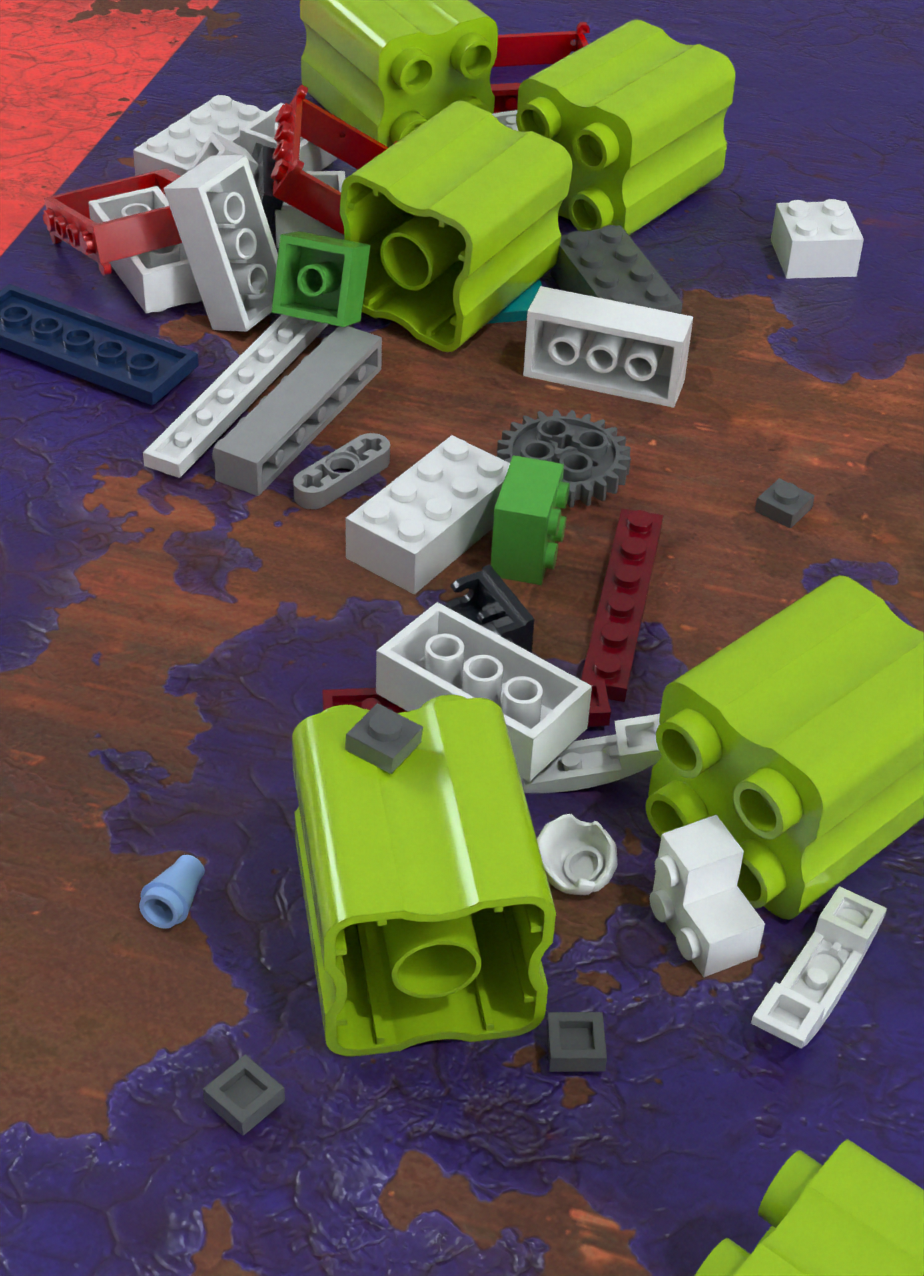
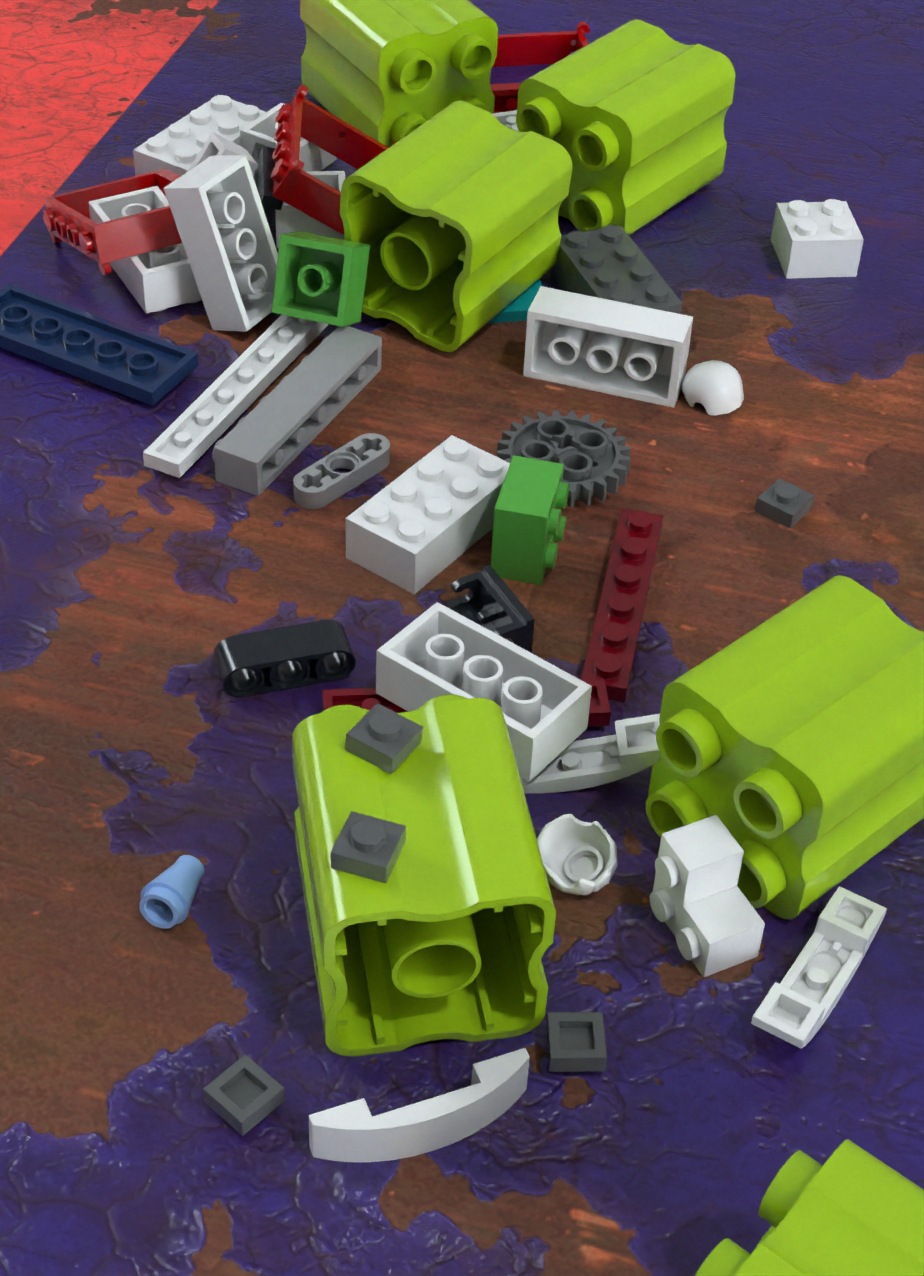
none -> black beam [214,620,356,698]
none -> white slope [309,1048,530,1162]
none -> dark grey plate [330,811,406,883]
none -> white hair [681,360,744,416]

